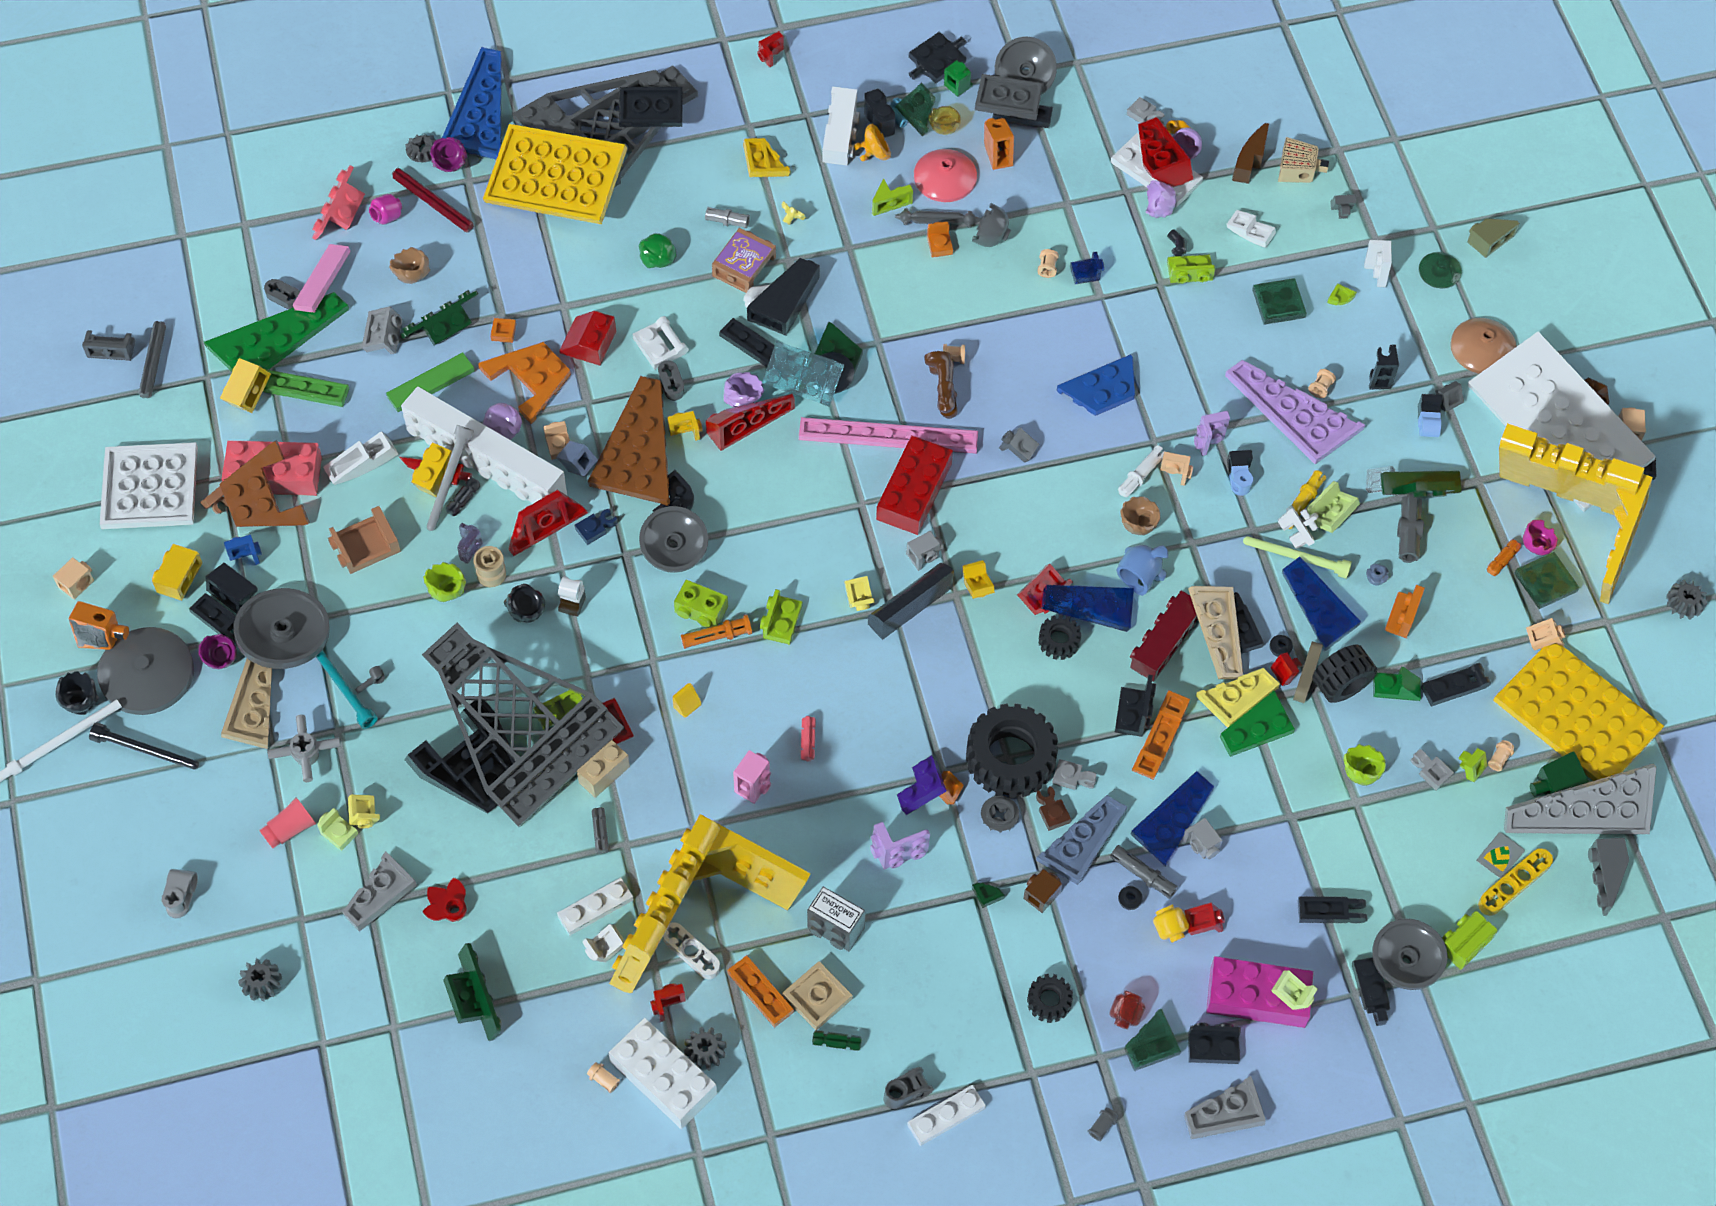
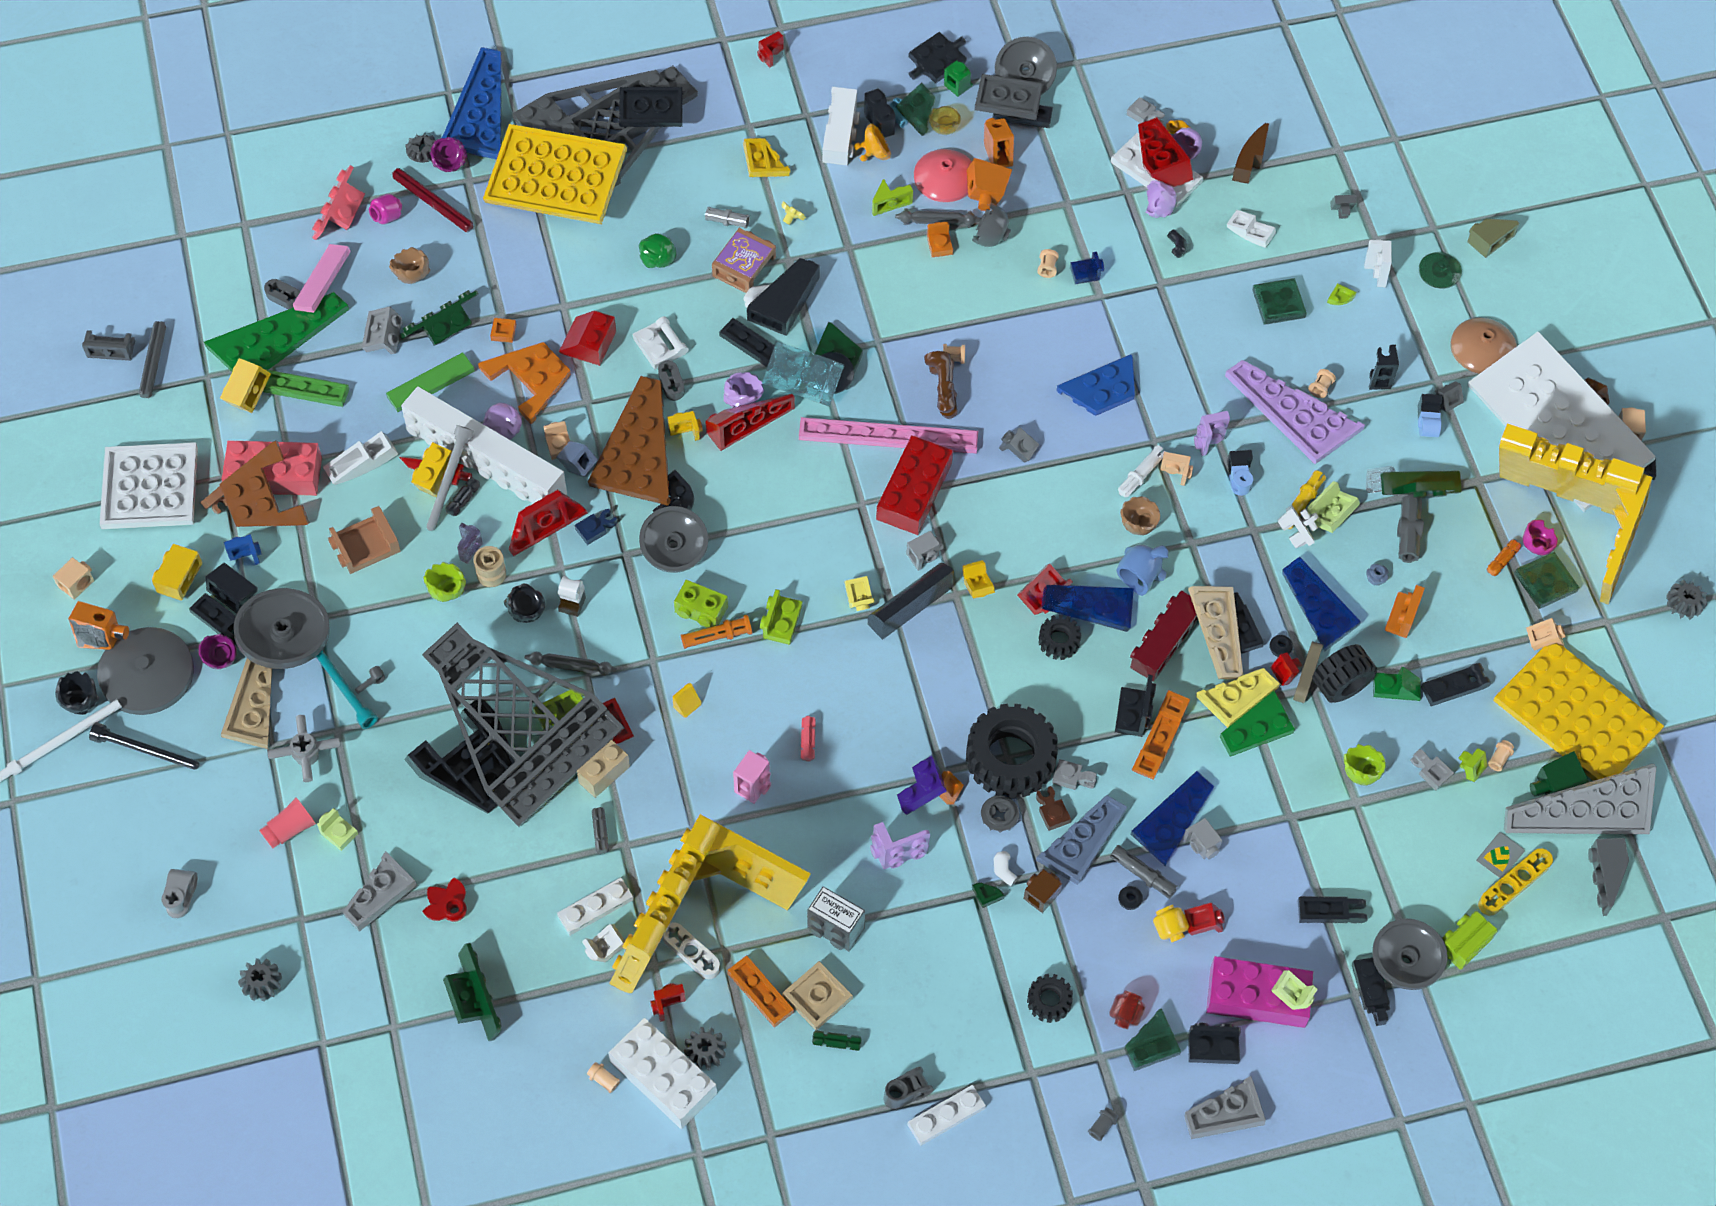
light yellow bracket [348,794,380,829] -> none
lime bracket [1167,255,1215,284] -> none
yellowish green piece [1243,536,1352,579] -> none
tan torso [1278,137,1329,183] -> none
none -> dark grey wheel [524,651,617,676]
none -> orange torso [967,158,1012,211]
none -> white arm [993,851,1019,887]

